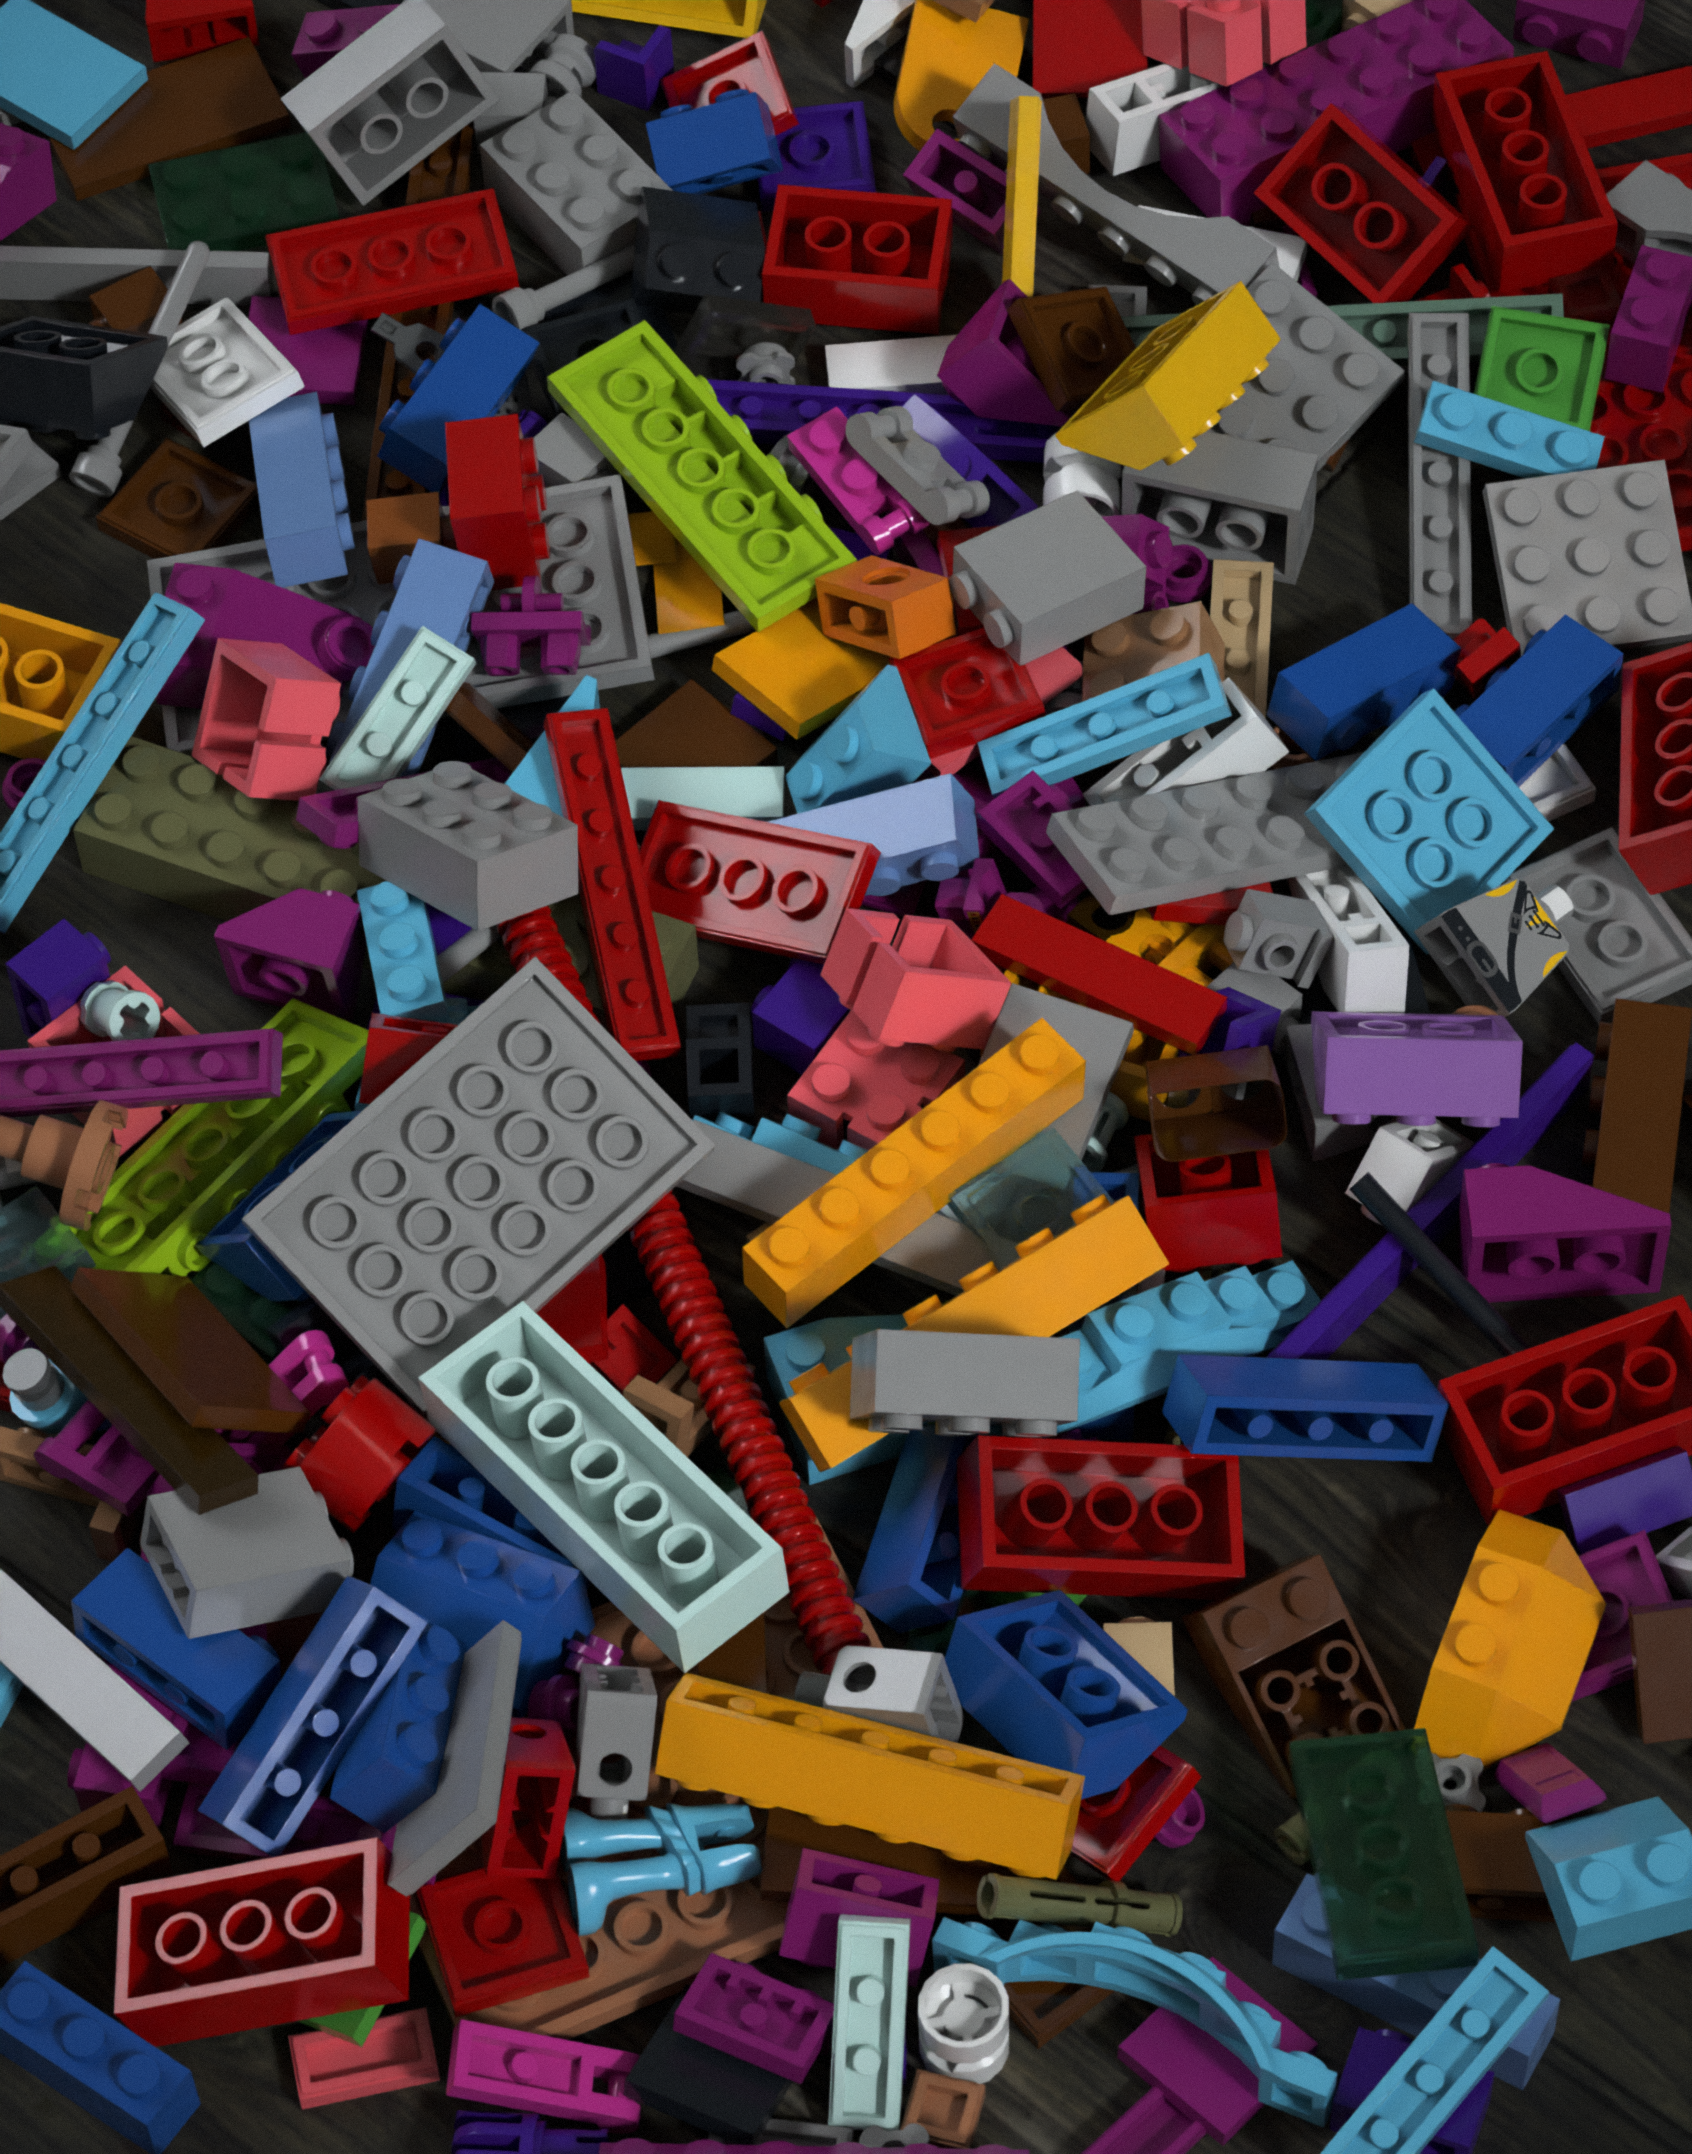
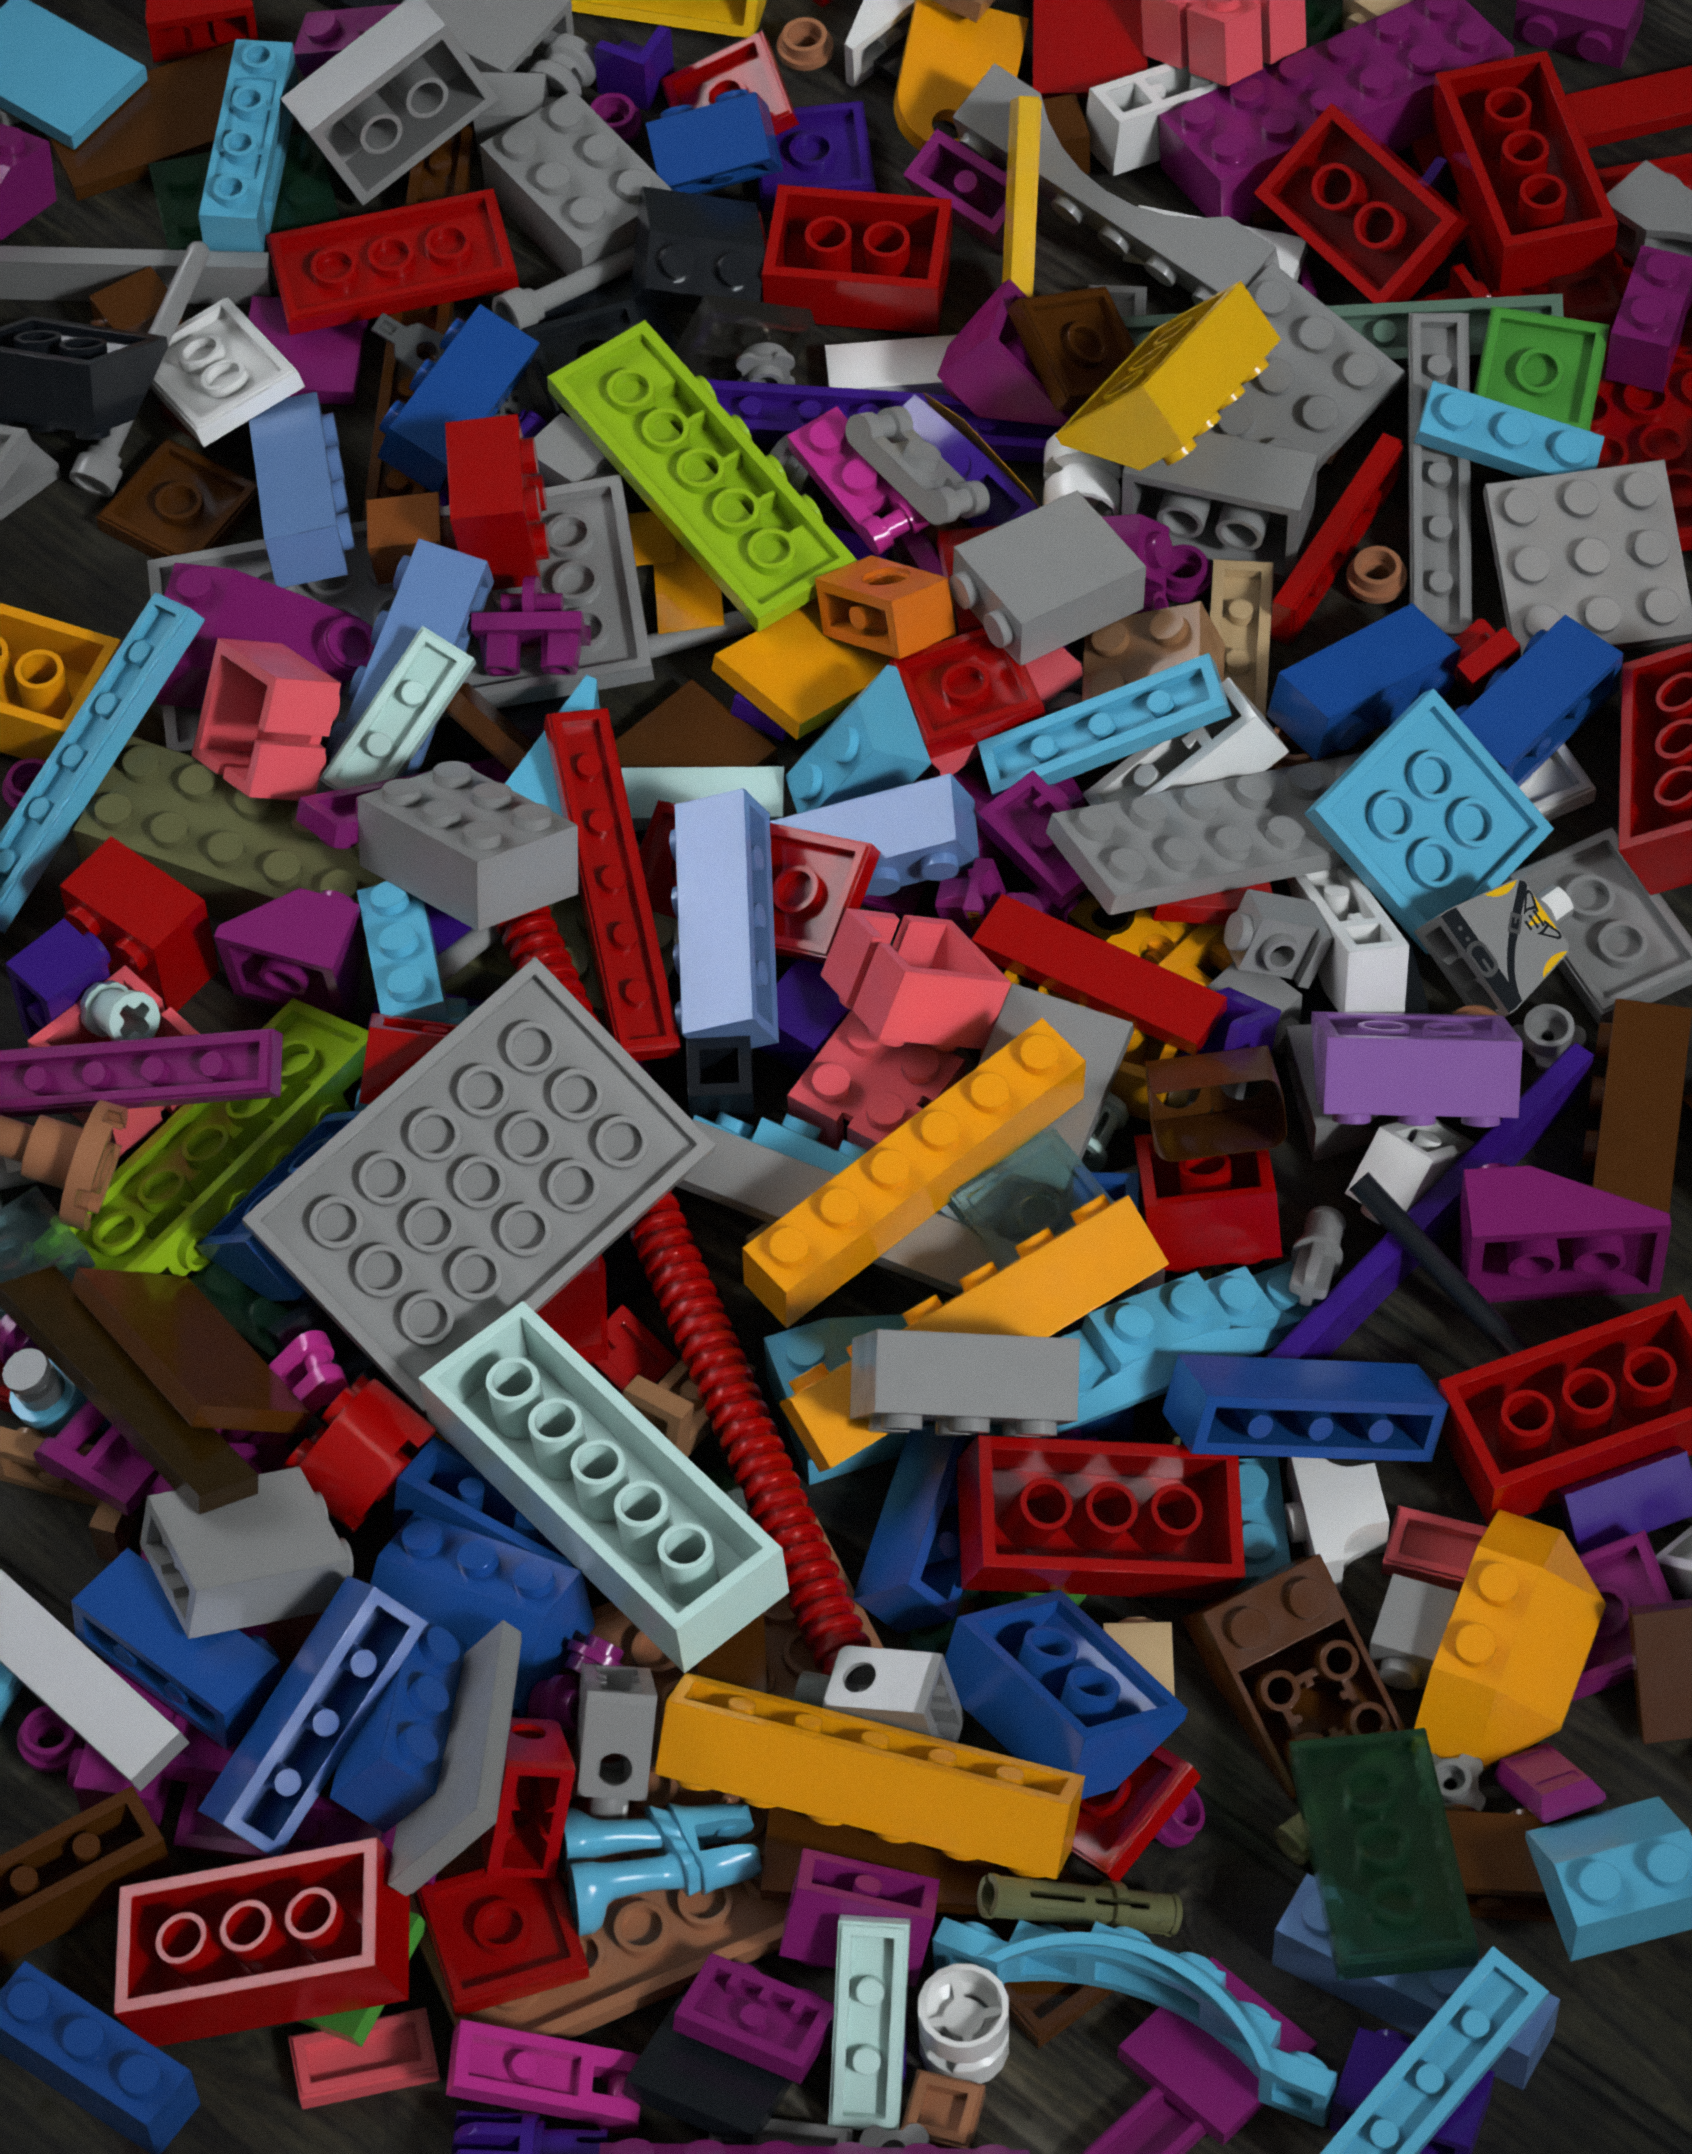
none -> magenta plate [17,1706,86,1773]
none -> red brick [59,836,219,1012]
none -> medium azure brick [198,39,299,252]
none -> magenta plate [590,93,642,144]
none -> brick [669,788,779,1049]
none -> nougat plate [777,17,834,71]
none -> sticker [922,391,1040,508]
none -> medium azure plate [1231,1457,1291,1591]
none -> red tile [1270,432,1403,646]
none -> white brick [1284,1457,1390,1591]
none -> light grey axle [1289,1206,1346,1306]
none -> nougat plate [1346,546,1407,604]
none -> light grey brick [1369,1573,1459,1690]
none -> coral tile [1381,1505,1488,1593]
none -> light grey plate [1512,1004,1586,1071]

